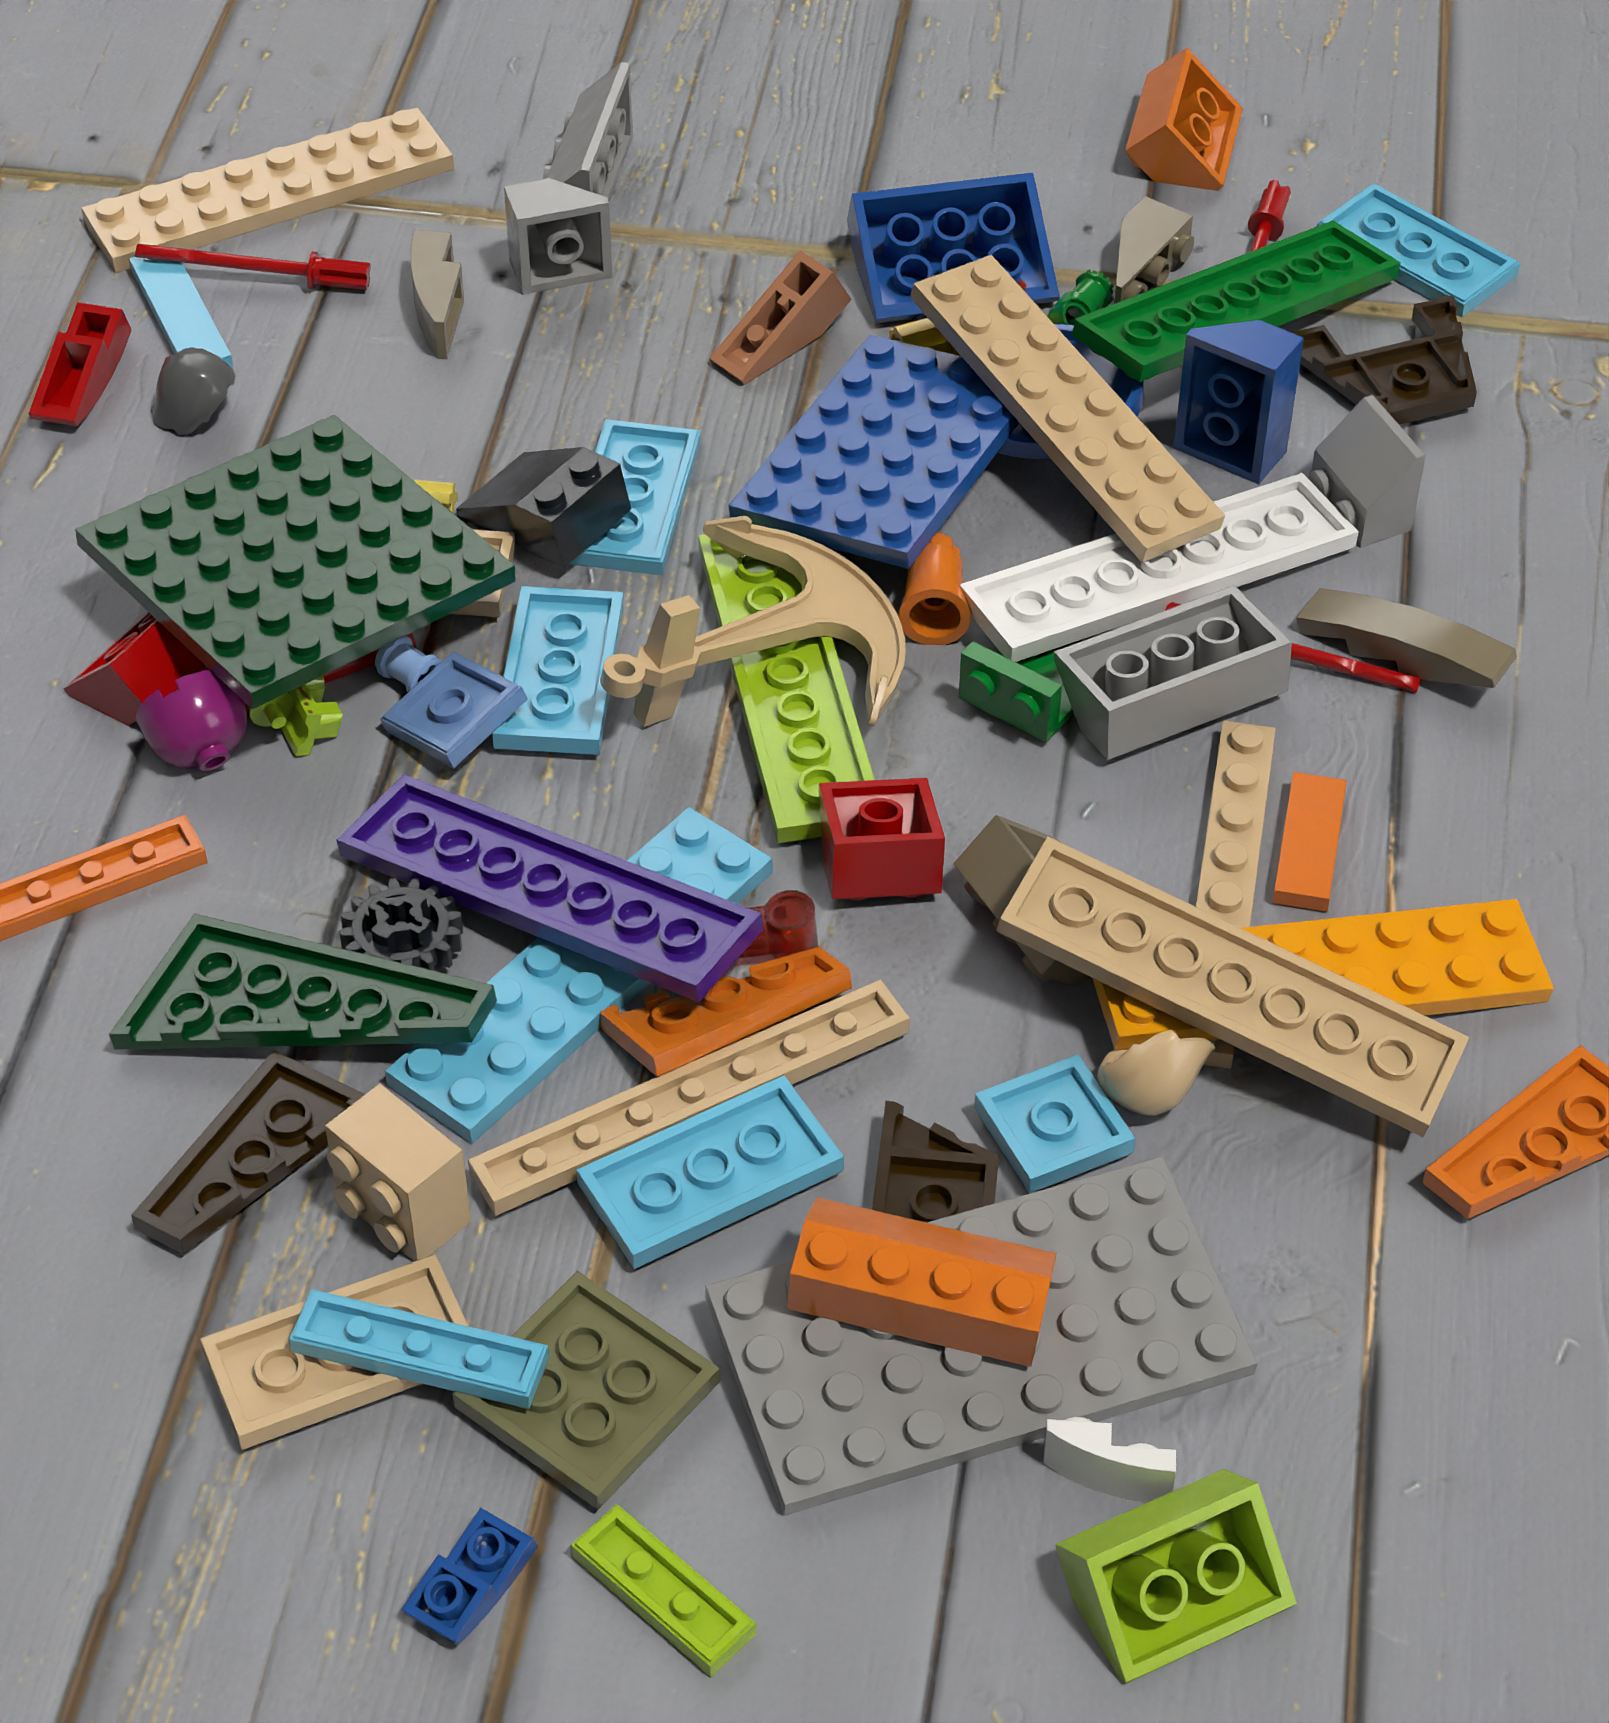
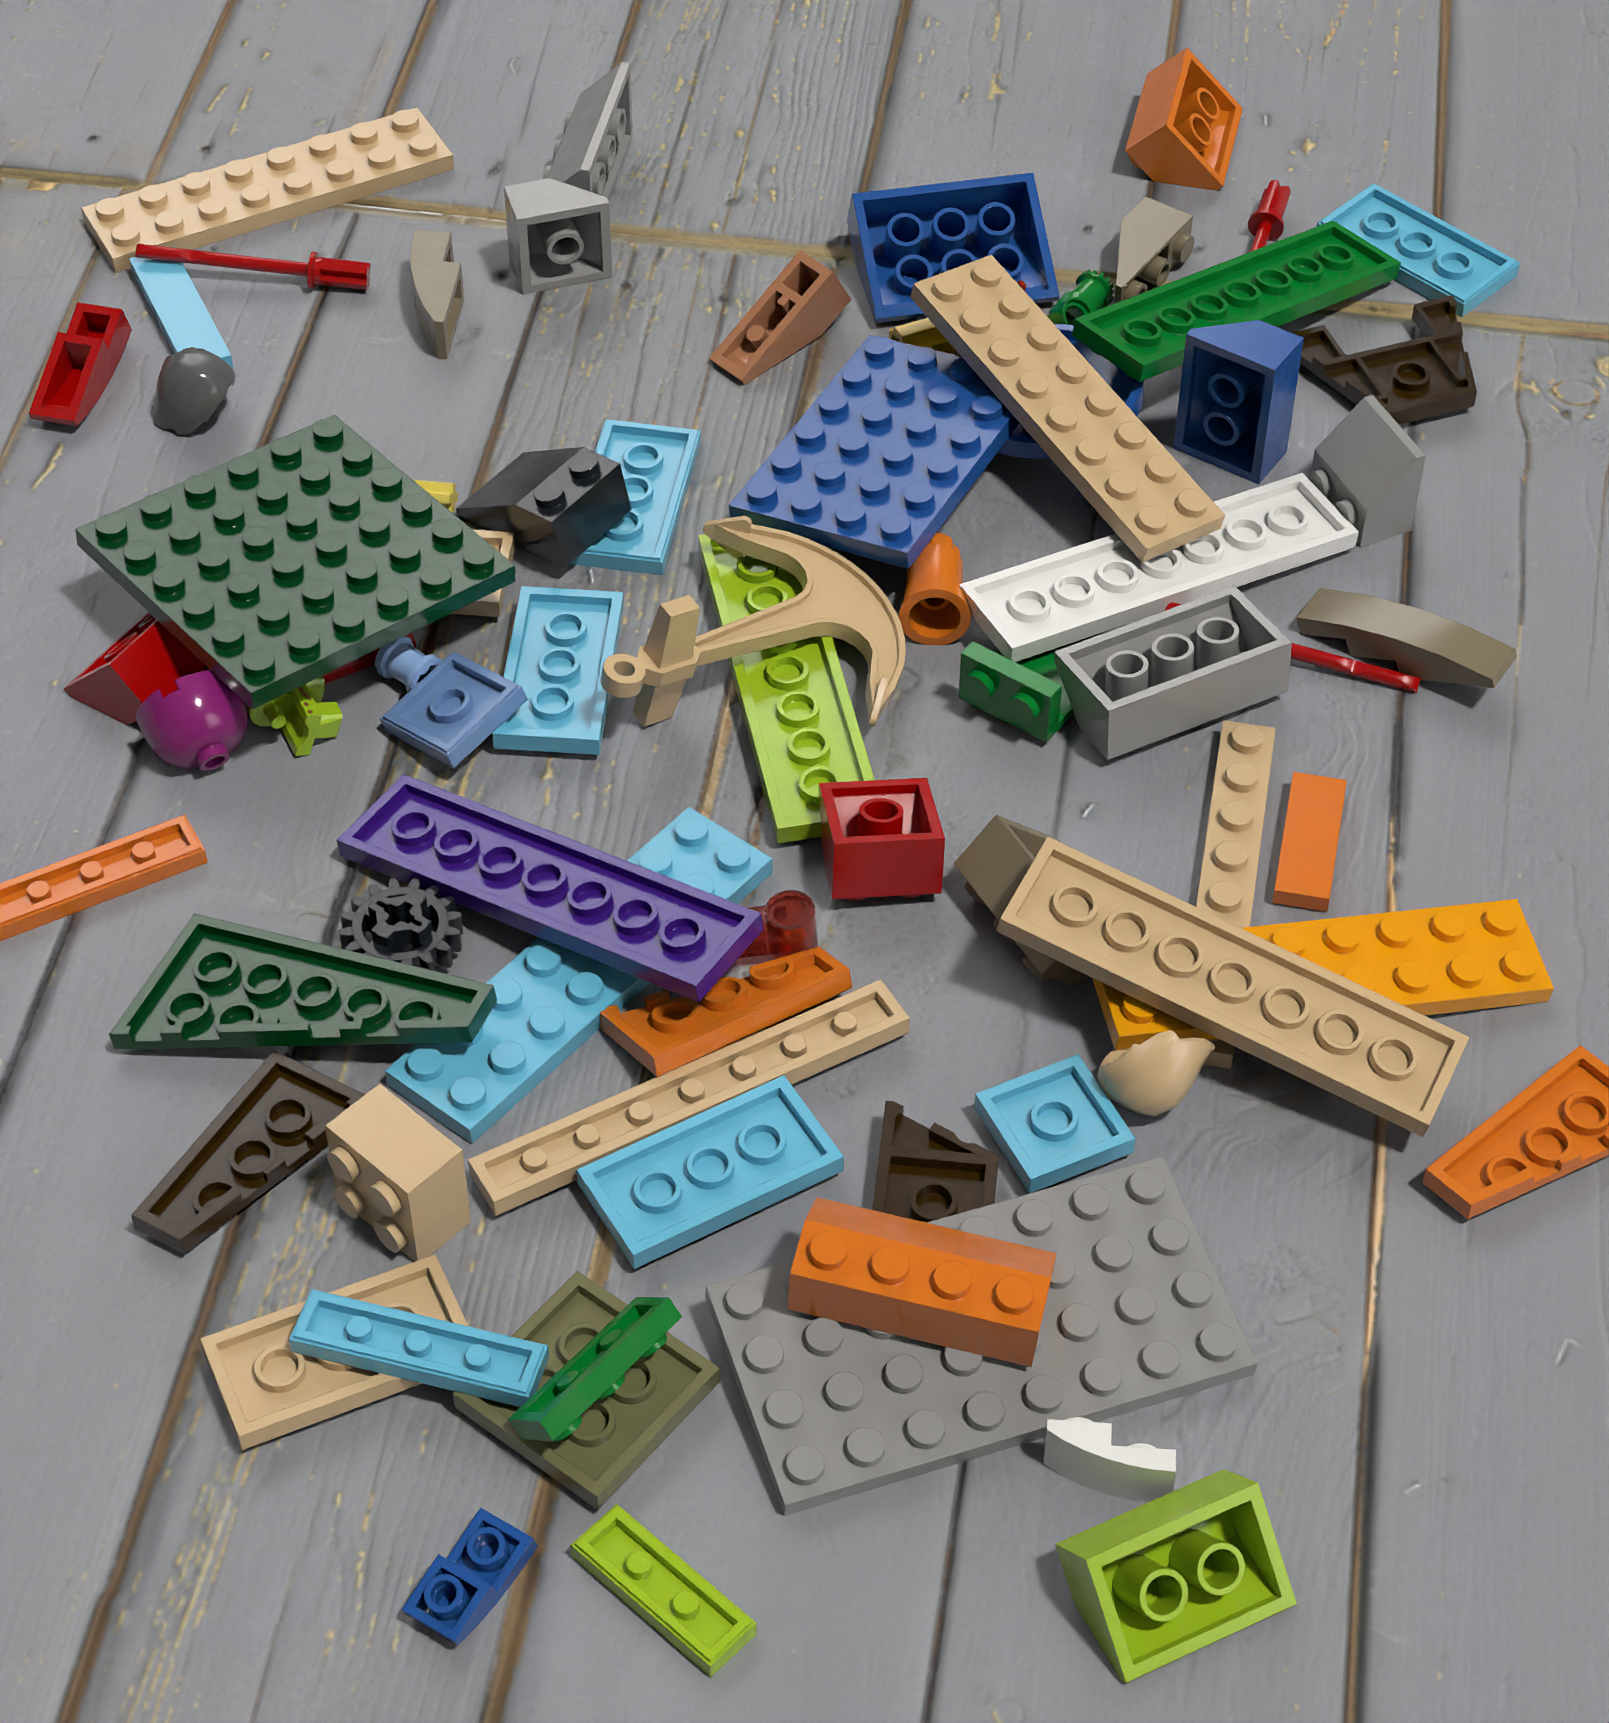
none -> green plate [508,1297,682,1442]

